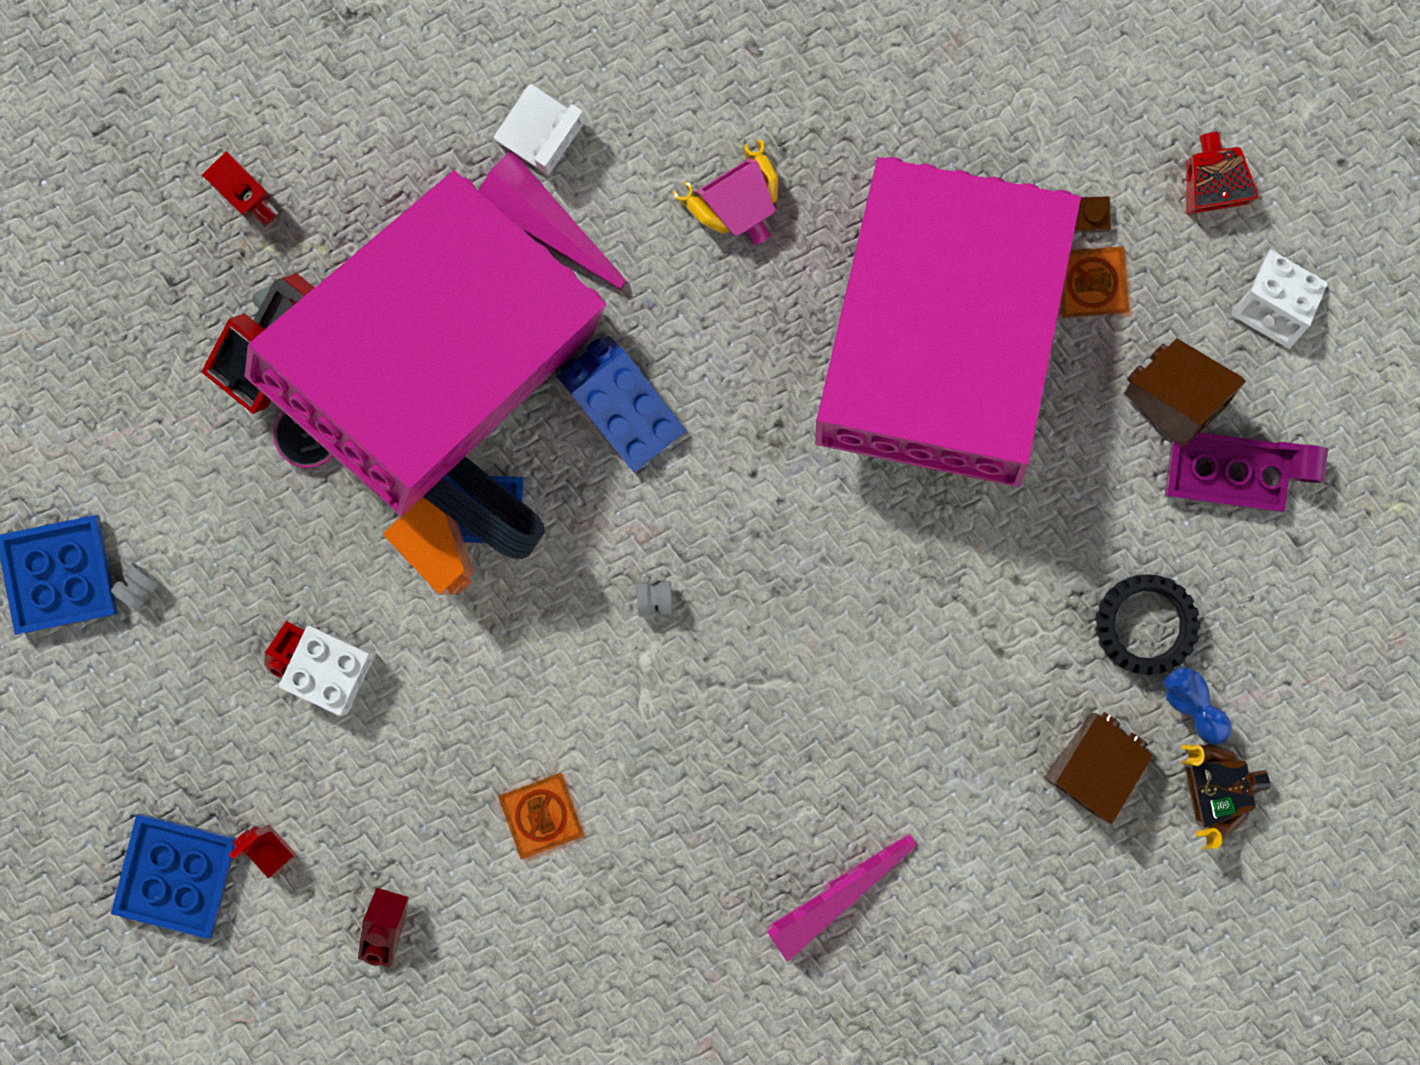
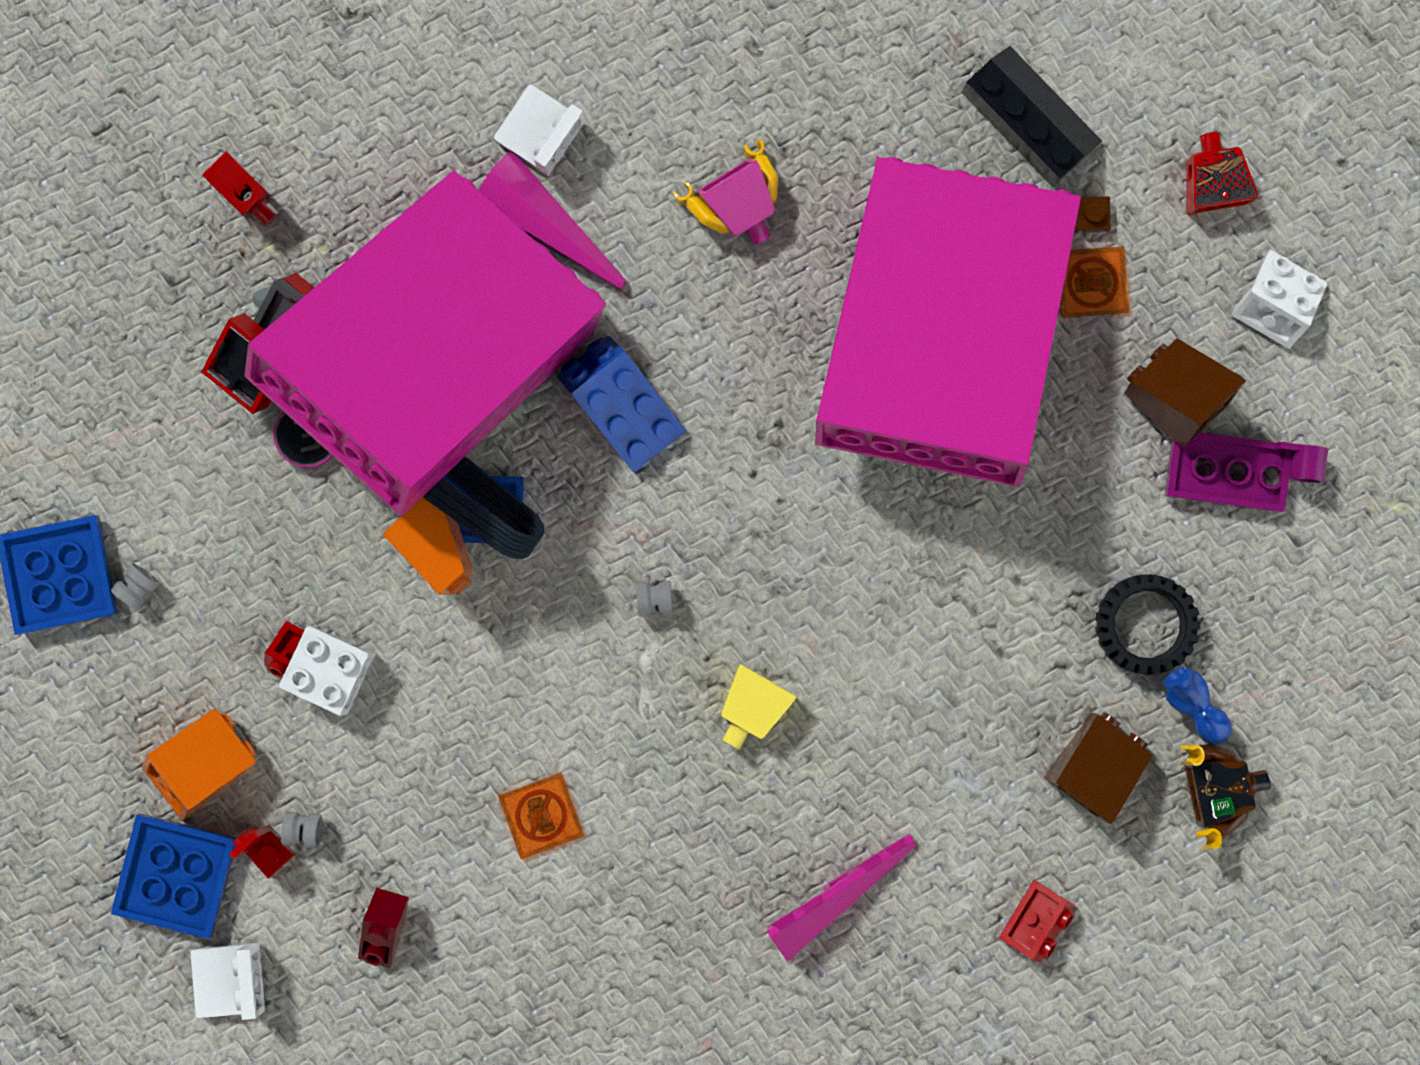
none -> orange slope [142,708,256,822]
none -> white bracket [190,943,265,1020]
none -> light grey wheel [281,812,323,849]
none -> light yellow torso [720,664,796,750]
none -> black slope [962,46,1102,188]
none -> red bracket [999,880,1075,963]

